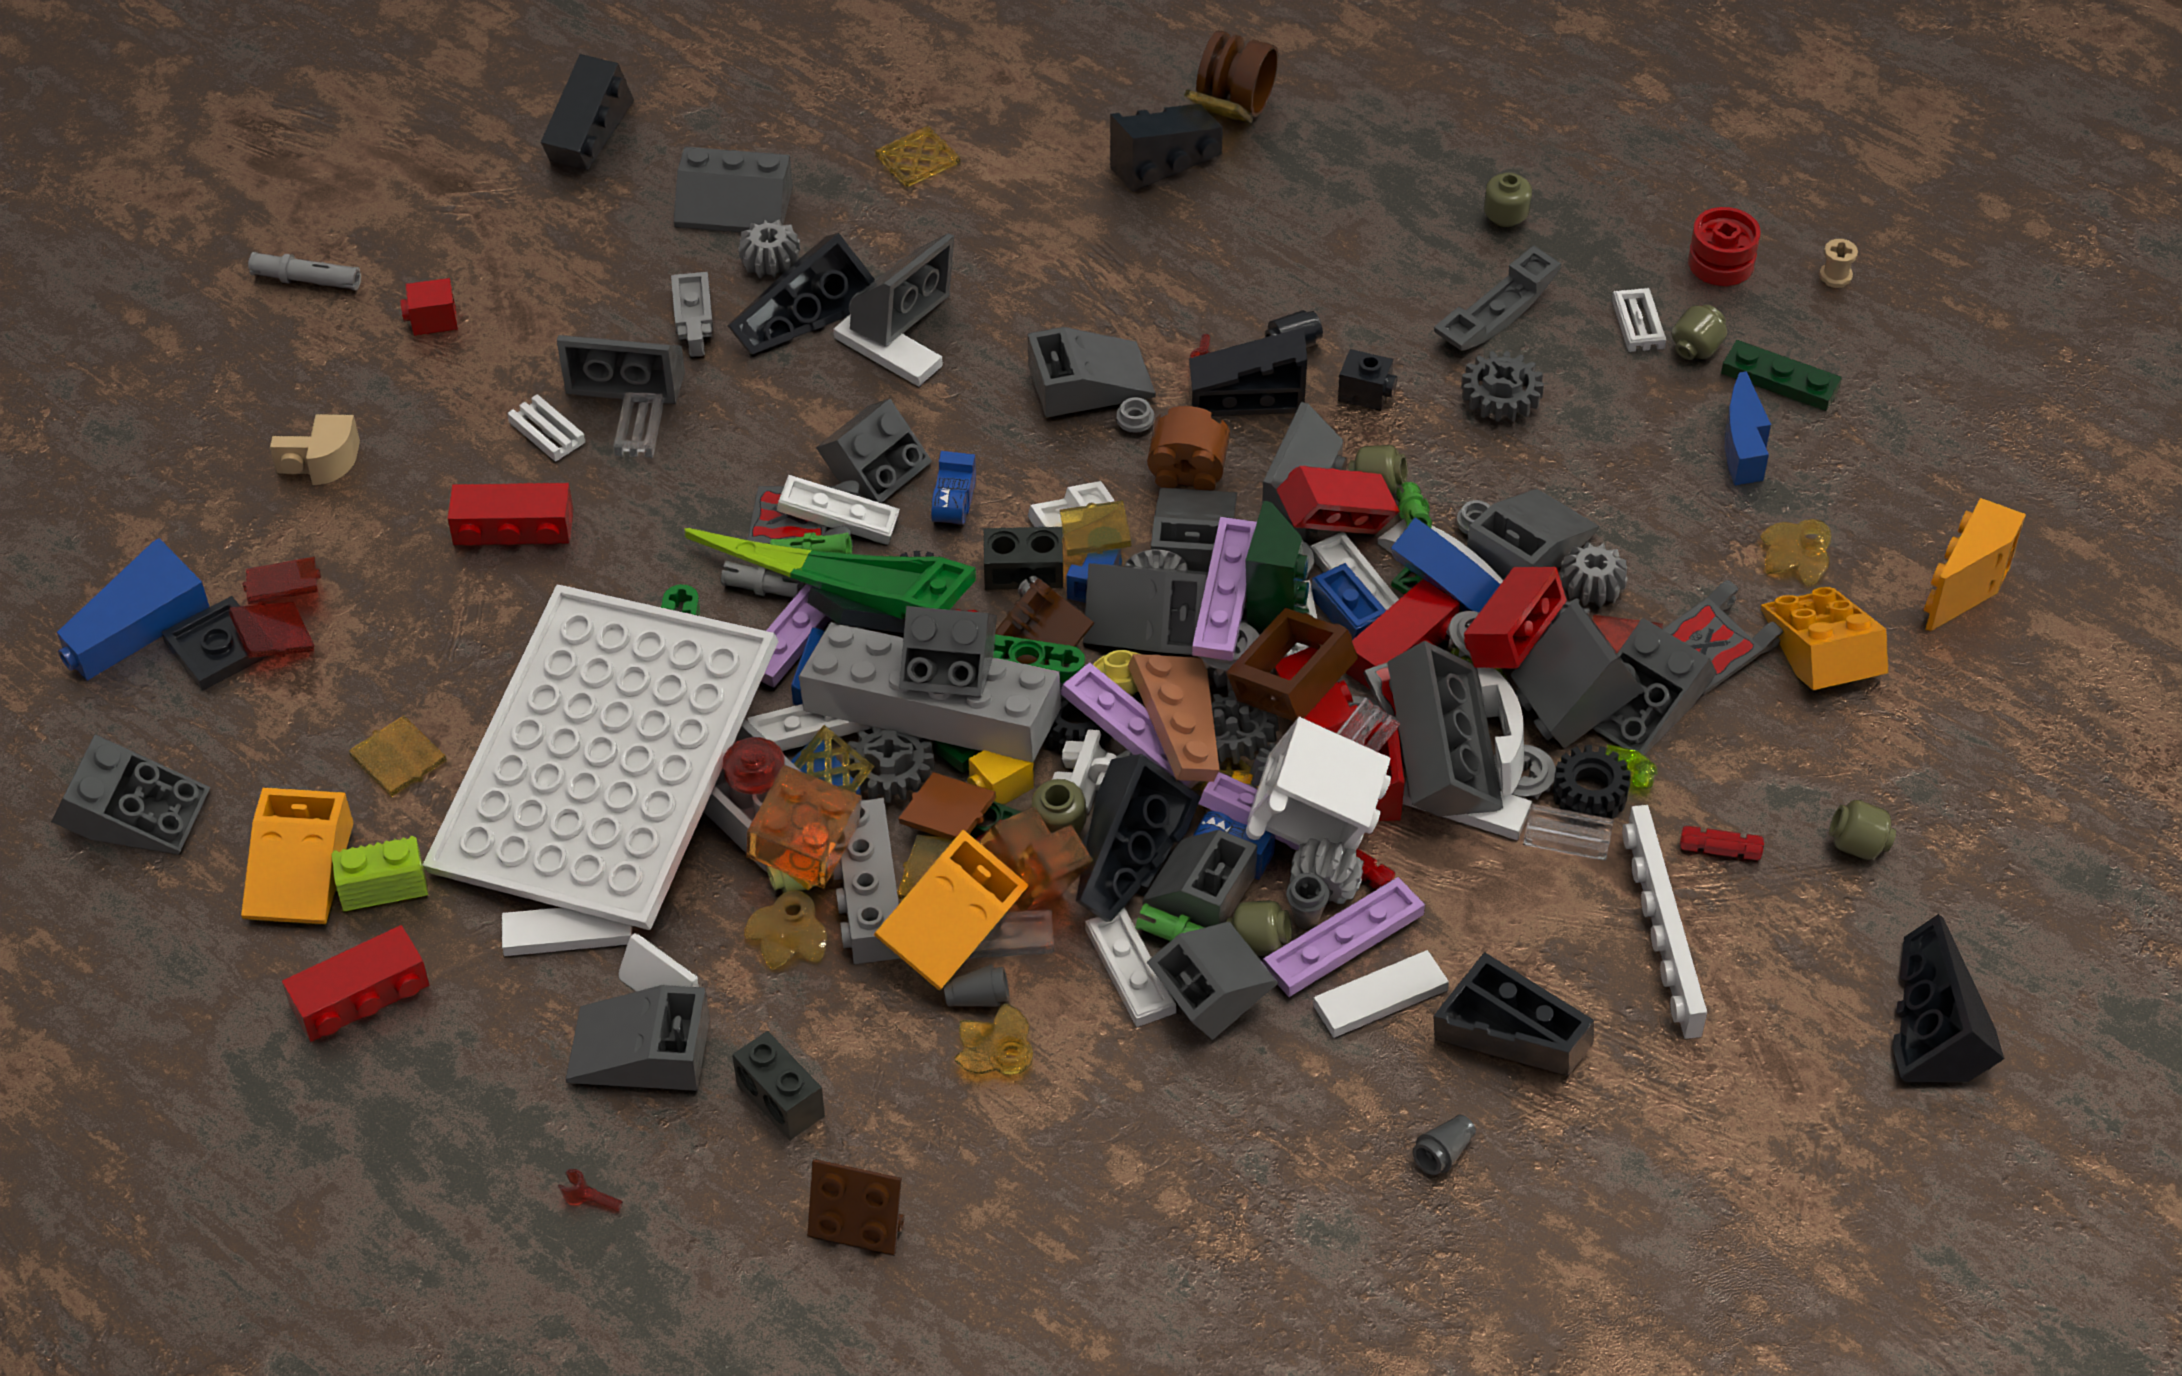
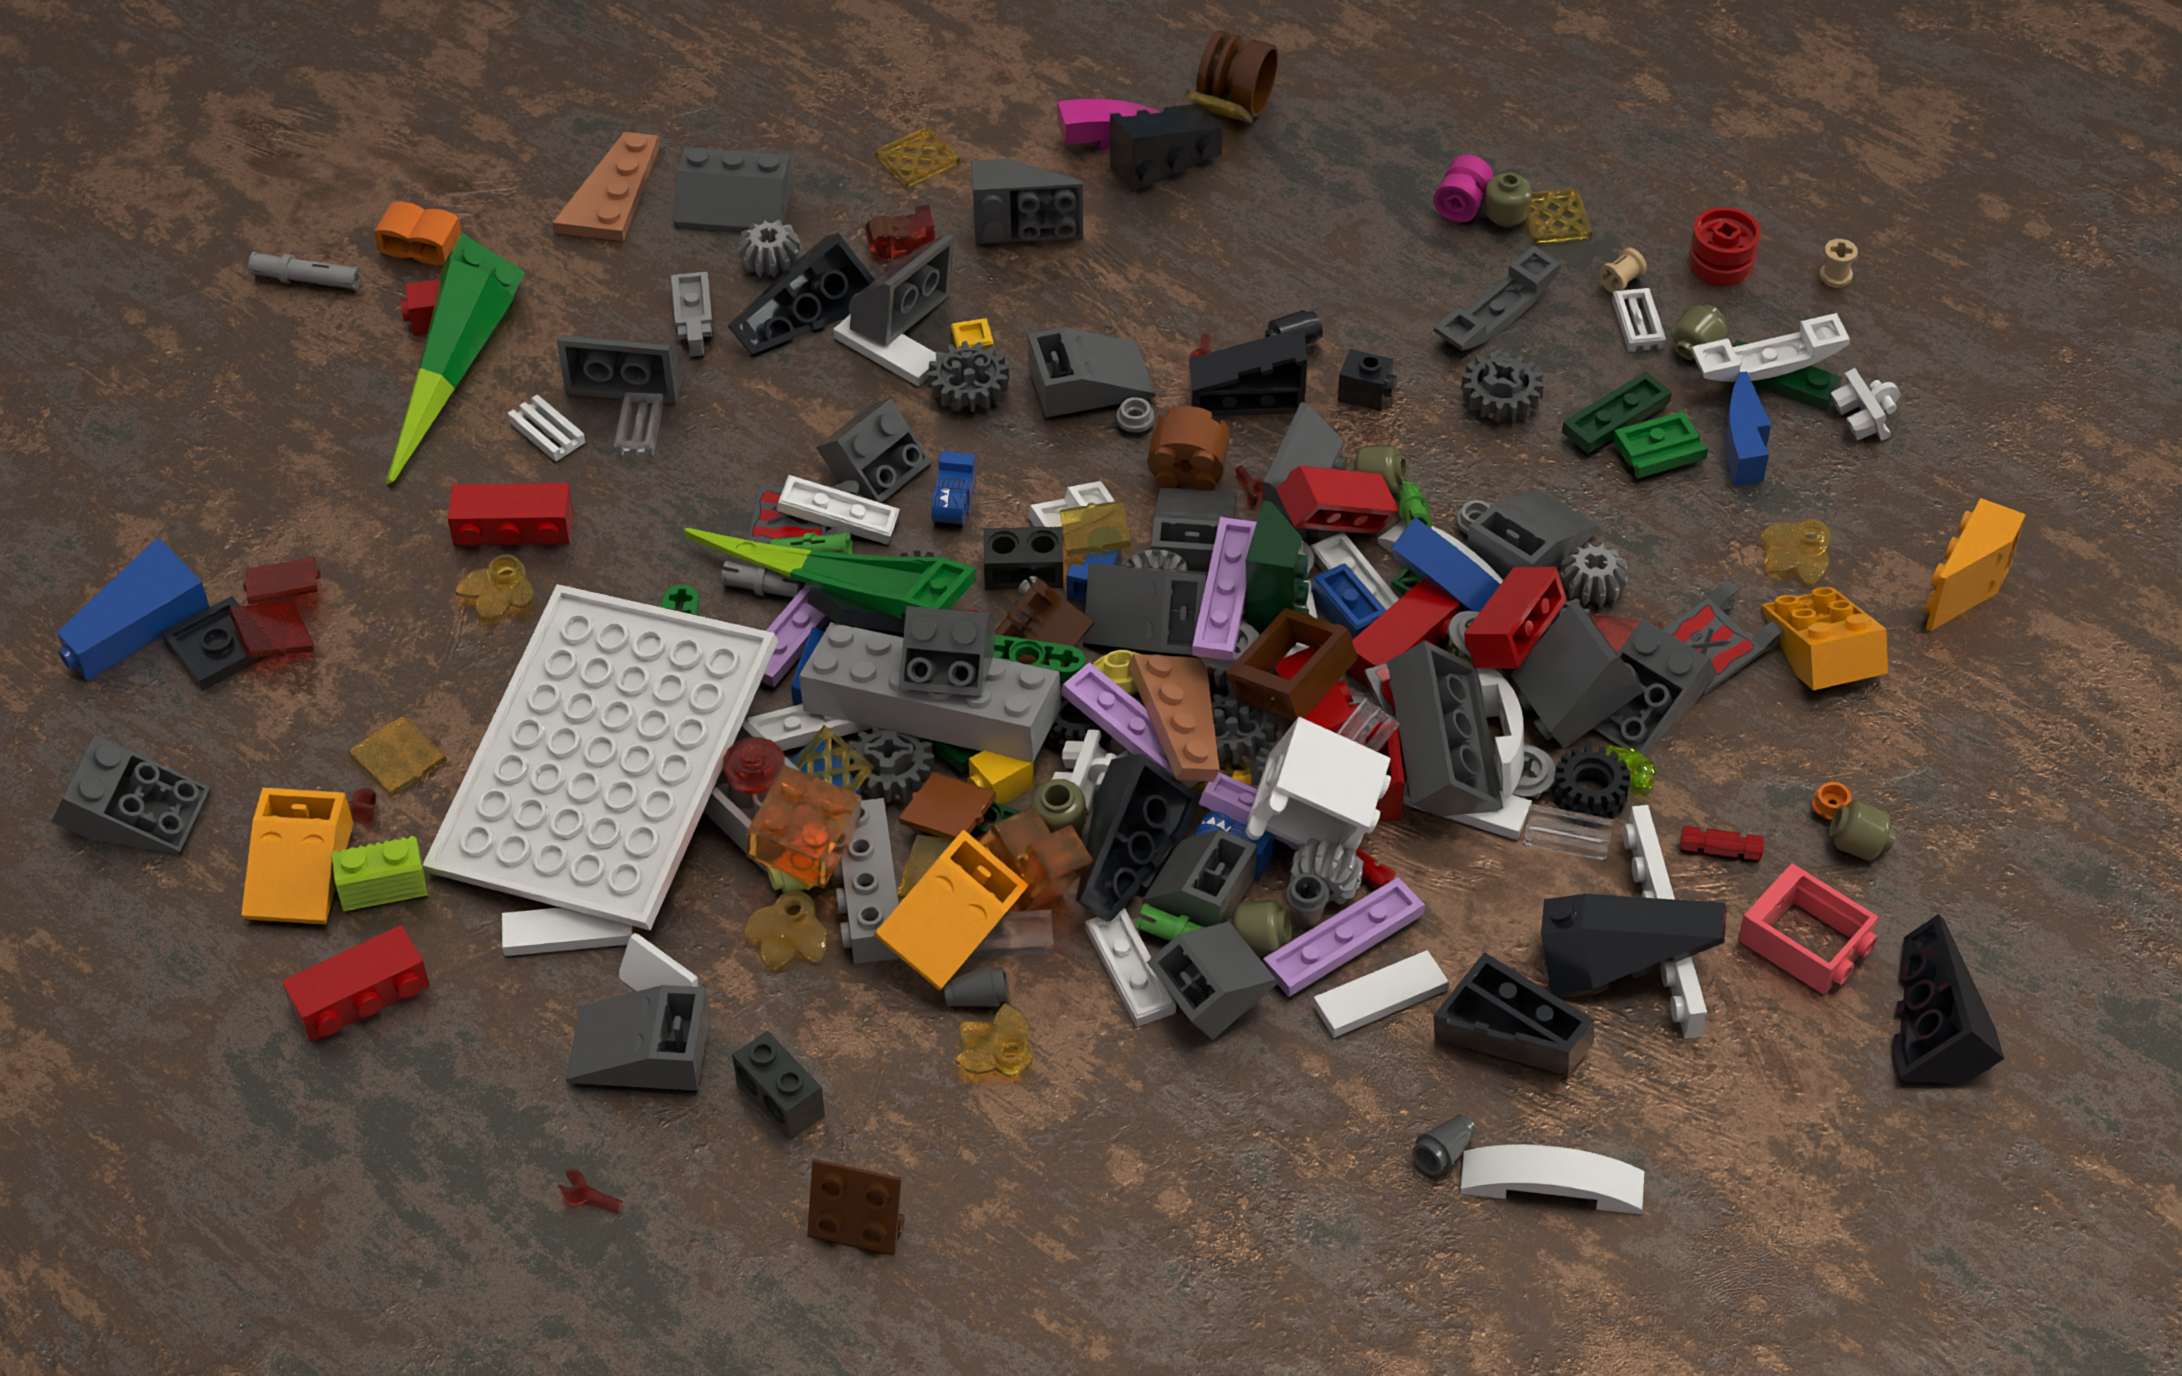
tan brick [270,414,360,485] -> none
black wedge [541,54,635,170] -> none
none -> clear red hand [348,788,376,822]
none -> orange brick [374,201,461,266]
none -> green plate [386,233,525,485]
none -> clear yellow plate [455,554,534,621]
none -> nougat wing [552,132,660,242]
none -> clear red leg [865,204,935,259]
none -> dark grey gear [928,341,1009,412]
none -> yellow tile [950,318,994,351]
none -> dark grey slope [971,159,1083,244]
none -> dark pink slope [1057,99,1160,151]
none -> clear red hand [1235,465,1264,506]
none -> dark pink wheel [1433,155,1494,223]
none -> white slope [1460,1144,1644,1215]
none -> clear yellow window [1526,188,1593,243]
none -> black wedge [1541,894,1727,998]
none -> dark green plate [1562,371,1672,454]
none -> tan bush [1598,248,1647,293]
none -> green plate [1613,411,1708,479]
none -> white slope [1692,313,1850,382]
none -> coral window [1738,863,1879,995]
none -> orange plate [1812,782,1852,820]
none -> white hips [1830,368,1900,441]

